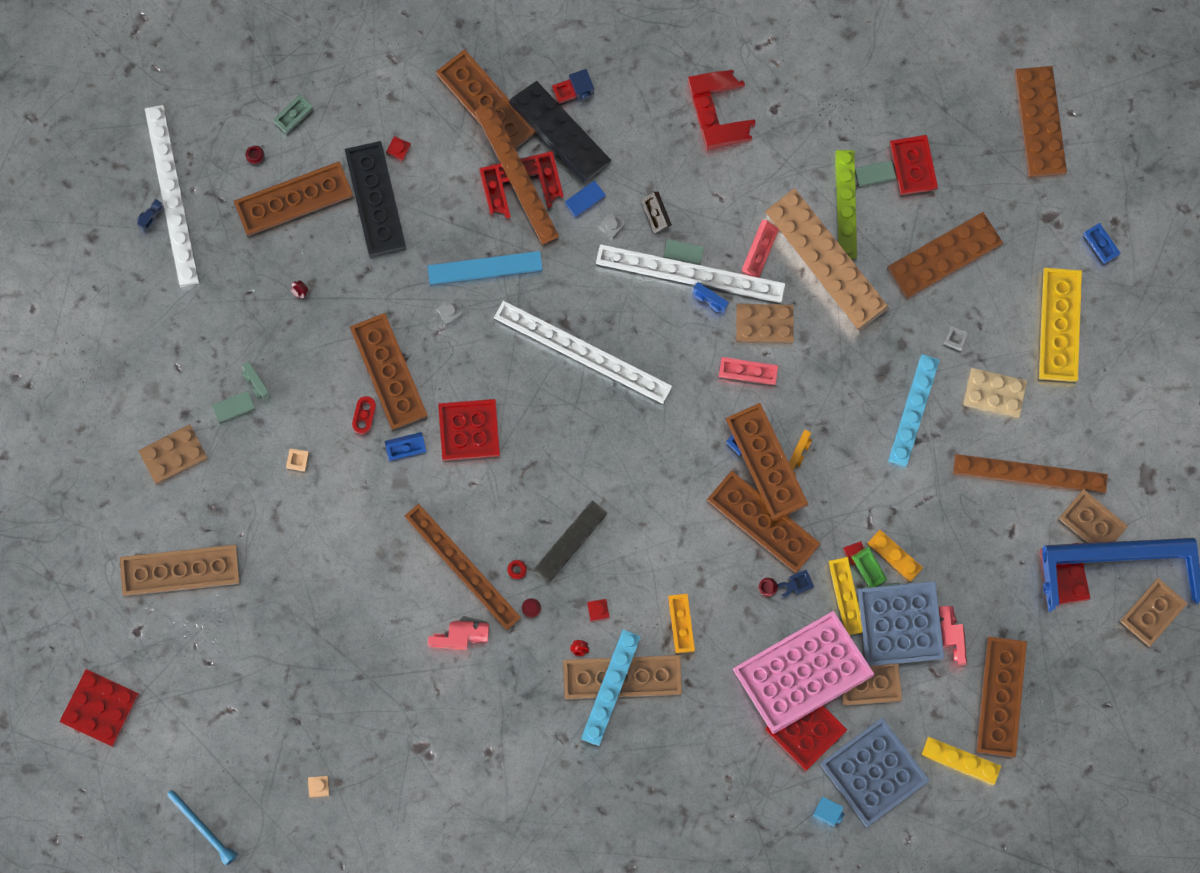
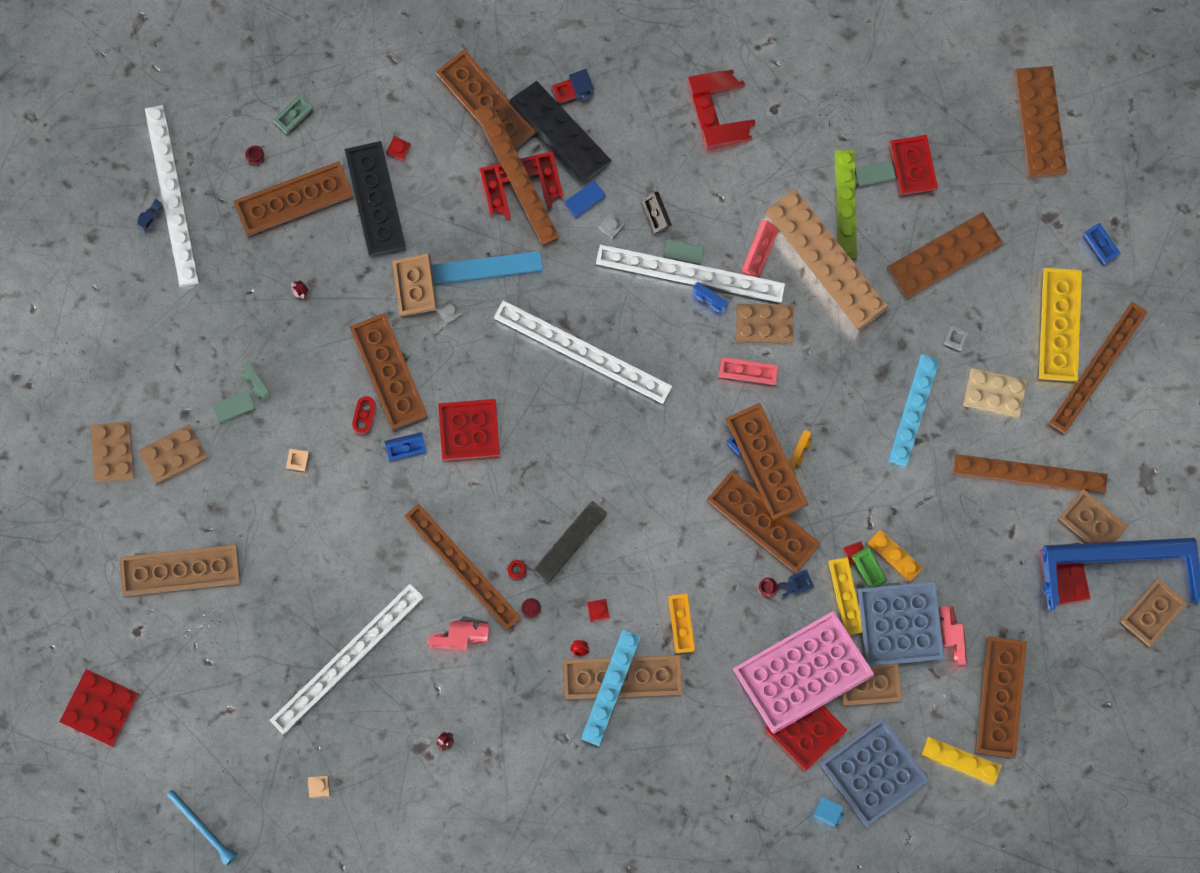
none -> medium nougat plate [91,421,134,483]
none -> white plate [269,584,424,735]
none -> medium nougat plate [392,253,438,317]
none -> dark red plate [437,732,454,751]
none -> dark orange plate [1049,302,1148,434]

